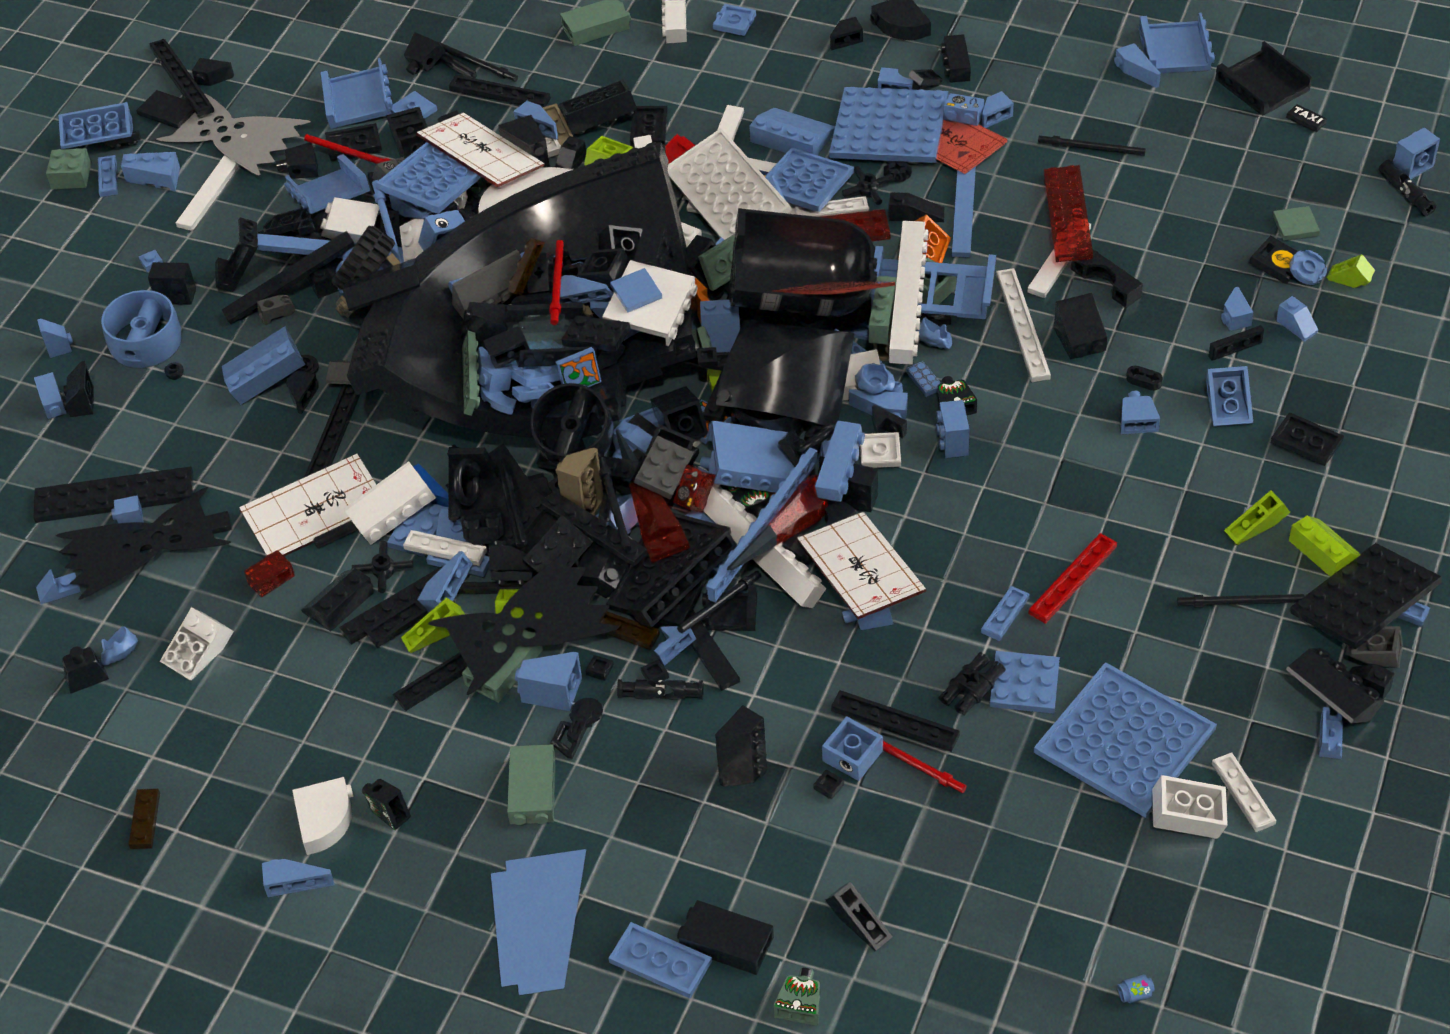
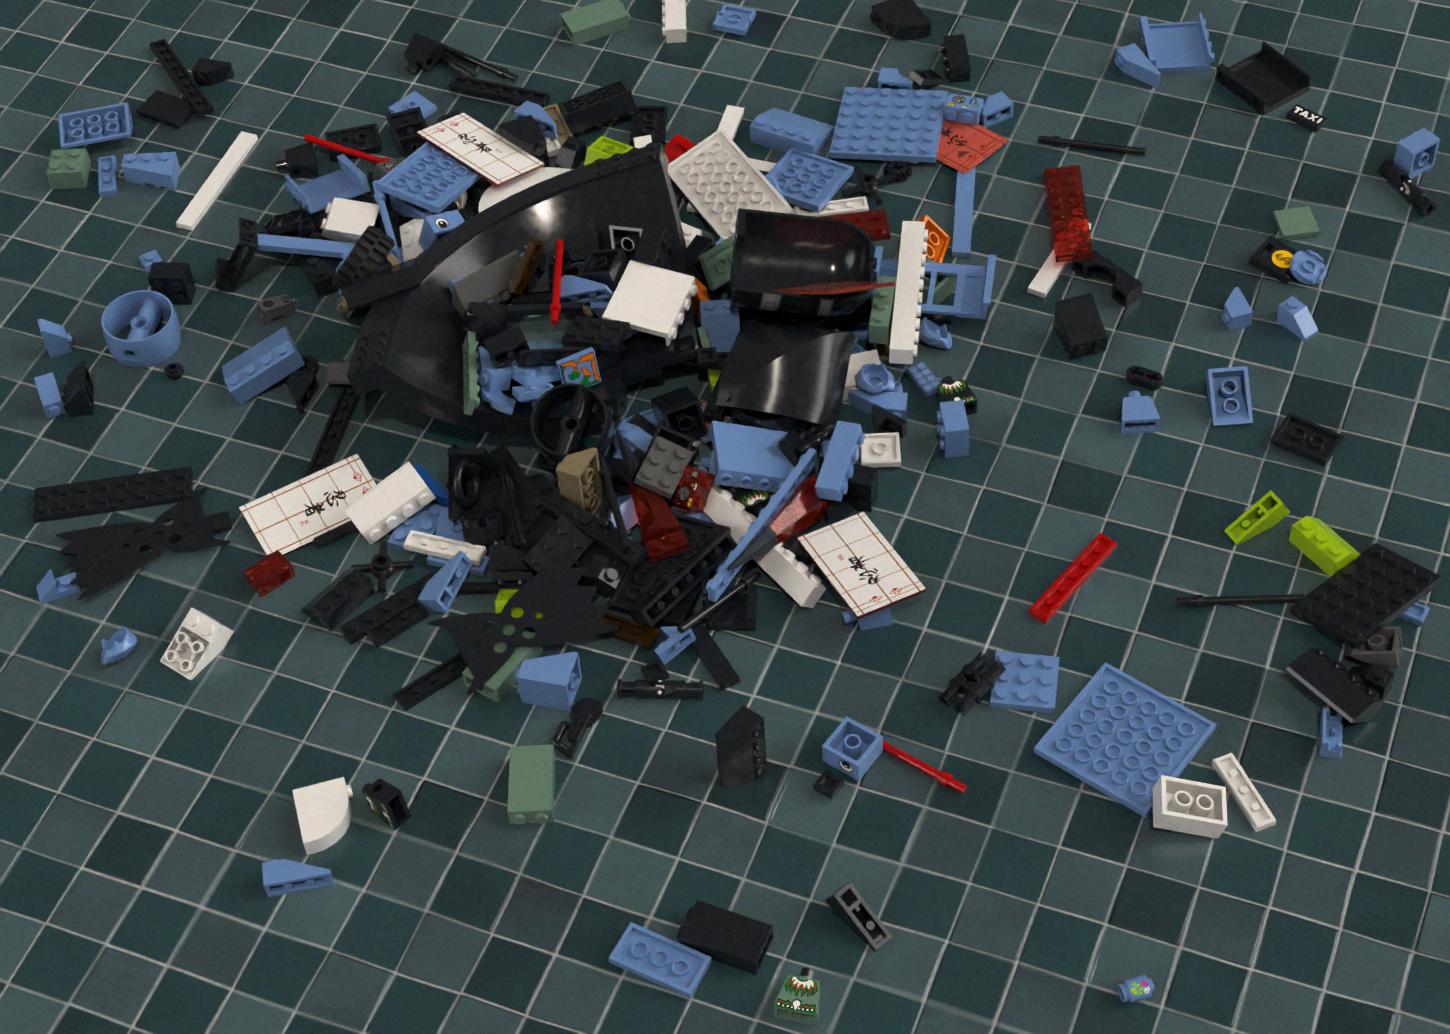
black torso [62,646,109,694] -> none
black plate [104,130,141,148] -> none
medium blue brick [111,495,143,523] -> none
dark brown plate [129,788,160,849] -> none
light grey piece [156,94,310,175] -> none
black tile [222,231,356,324] -> none
medium blue panel [321,58,393,129] -> none
lime slope [401,597,465,653] -> none
medium blue sticker [491,849,586,995] -> none
black tile [585,655,614,681] -> none
medium blue tile [610,268,662,313] -> none
black slope [830,17,863,50] -> none
black plate [831,690,960,752] -> none
black slope [889,192,945,222] -> none
medium blue tile [981,586,1029,641] -> none
white tile [996,268,1051,382] -> none
black tile [1208,325,1264,361] -> none
lime slope [1326,254,1375,288] -> none

